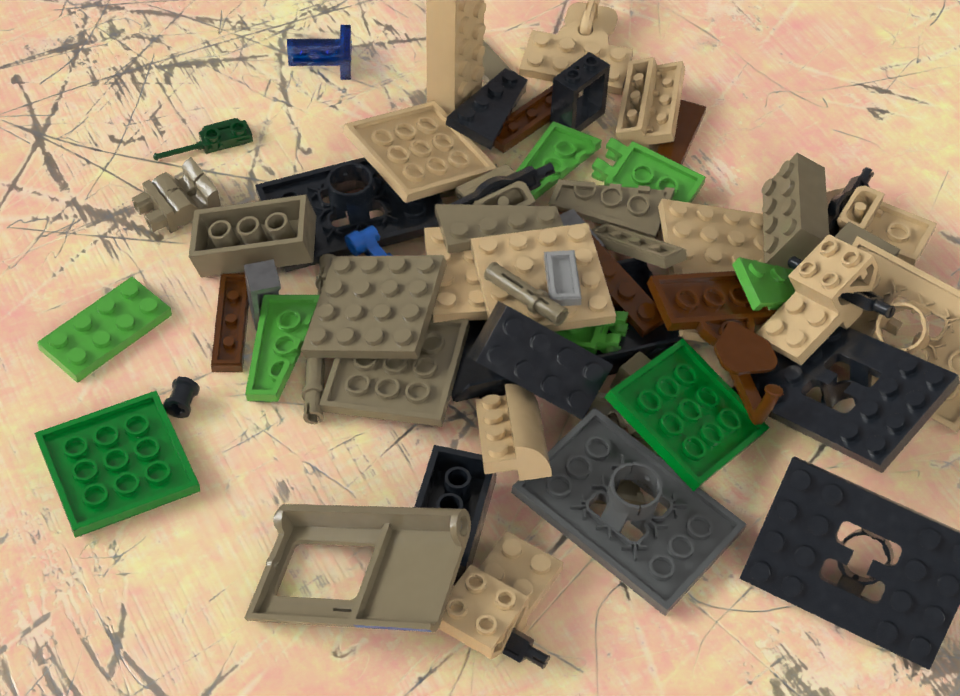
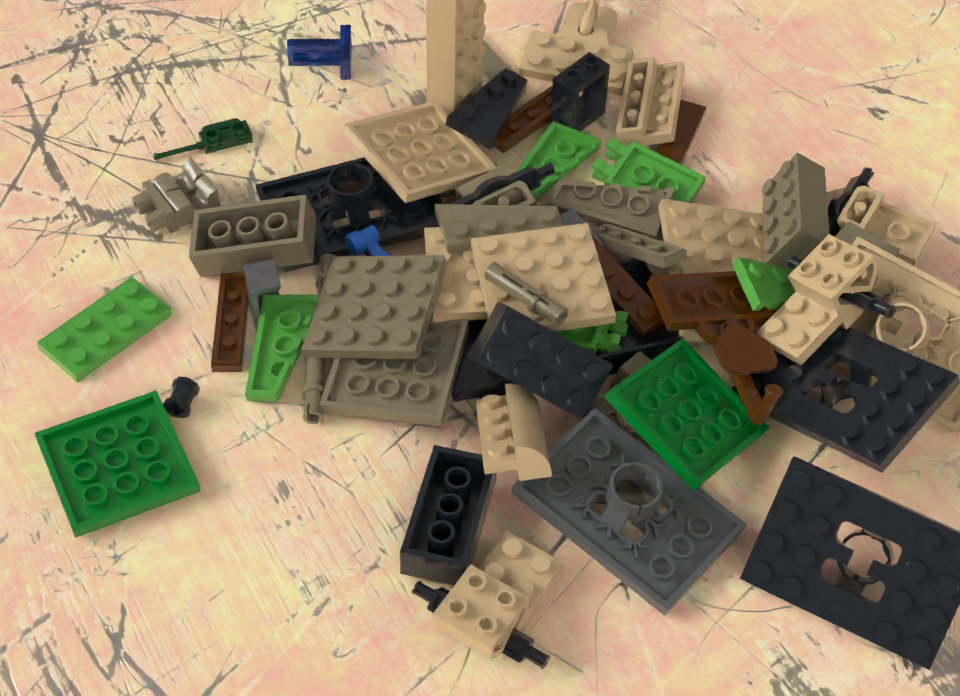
dark tan piece [244,504,471,632] -> none
light grey tile [544,250,582,306] -> none

